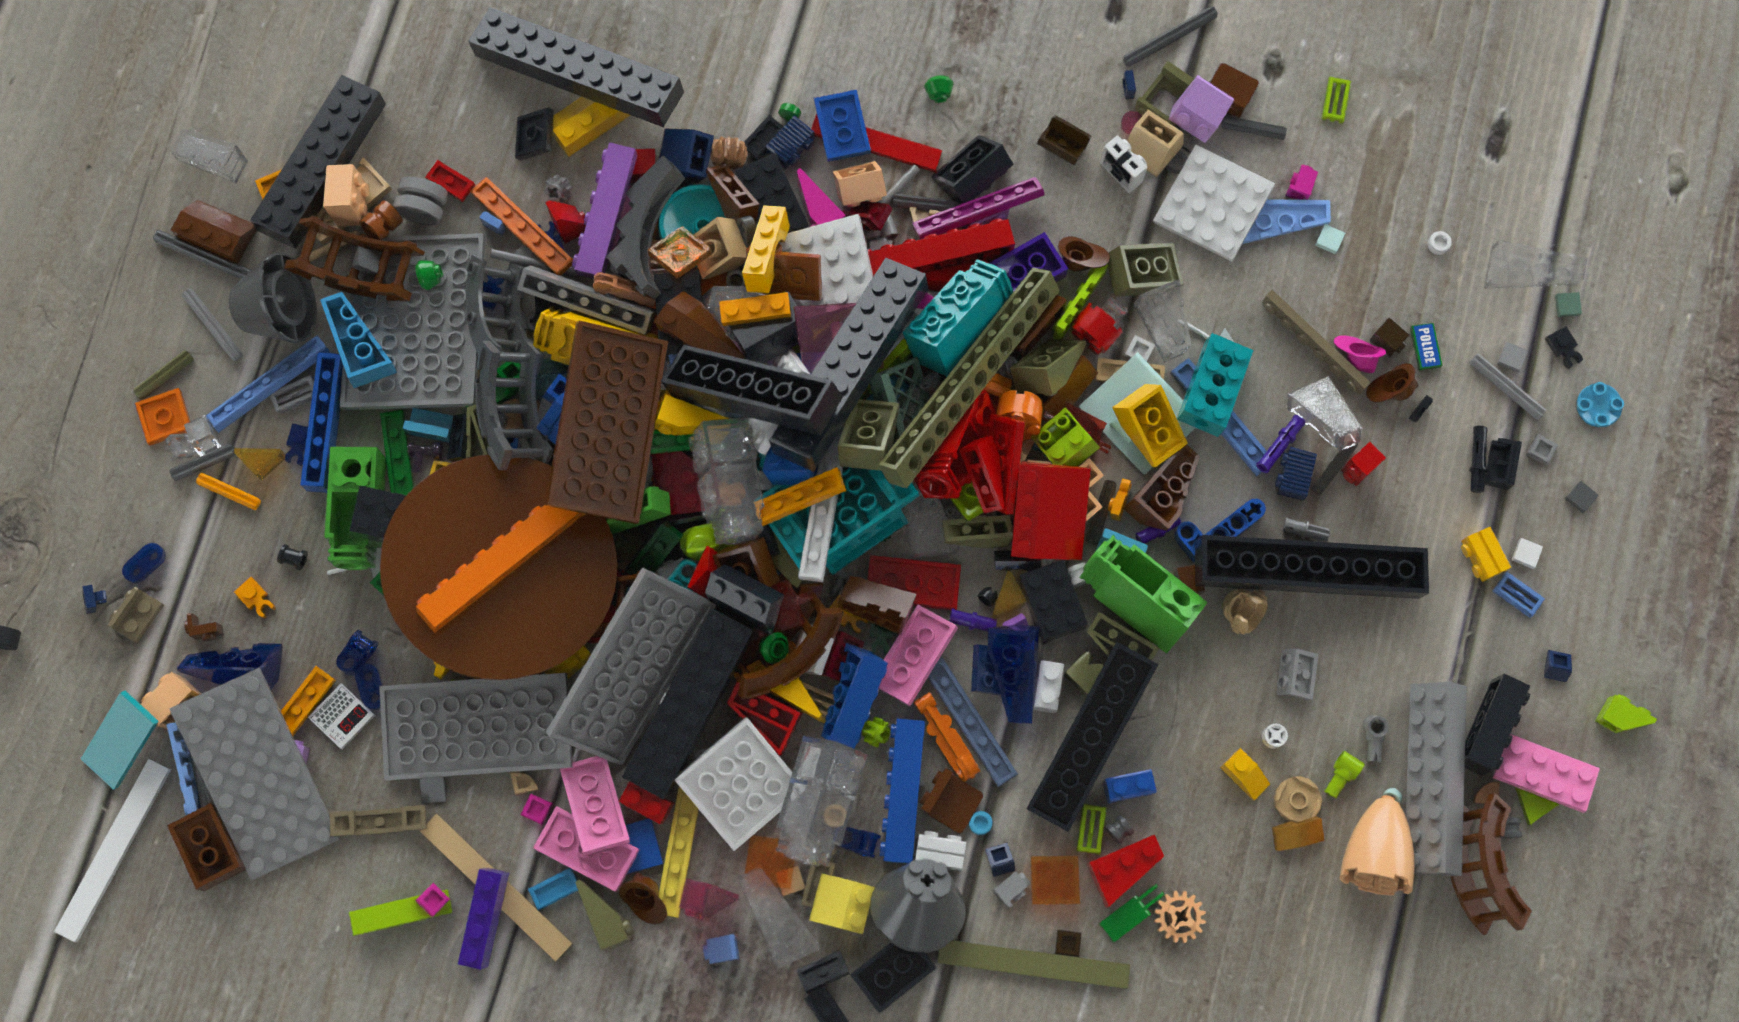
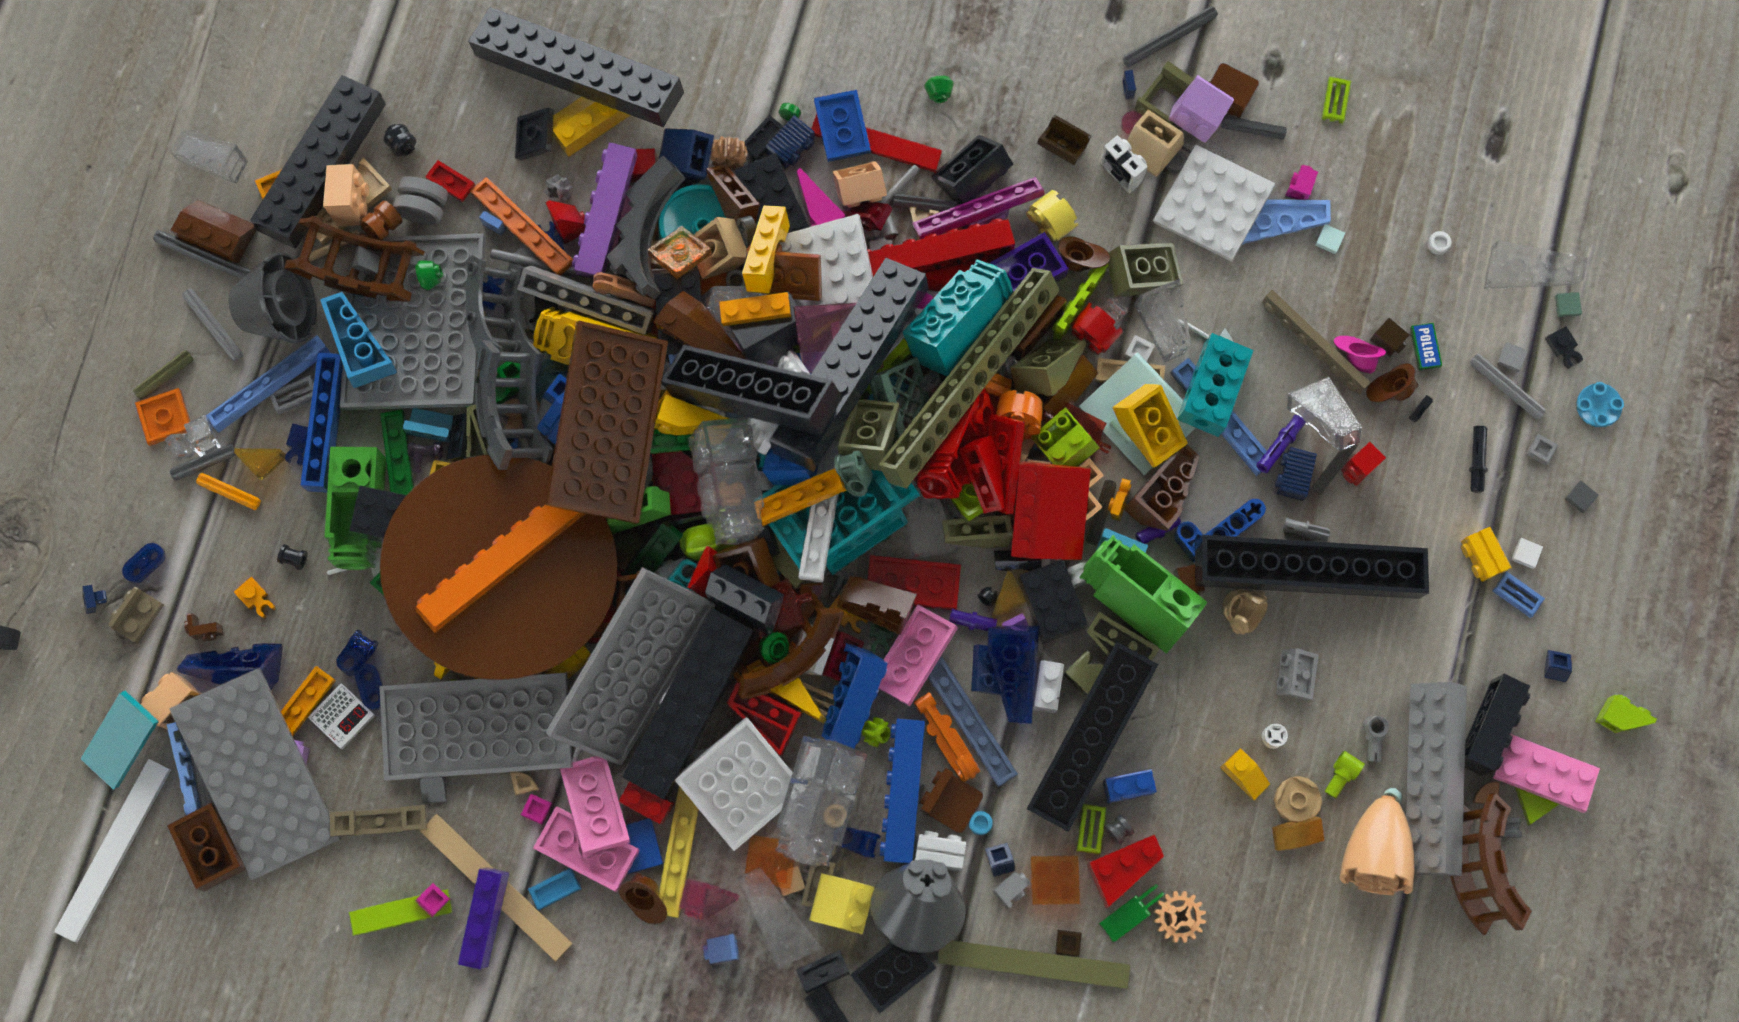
olive slope [575,880,635,951] -> none
black hinge [1485,438,1522,490] -> none
none -> black piece [383,124,416,156]
none -> sand green piece [834,450,873,496]
none -> light yellow brick [1026,190,1078,242]

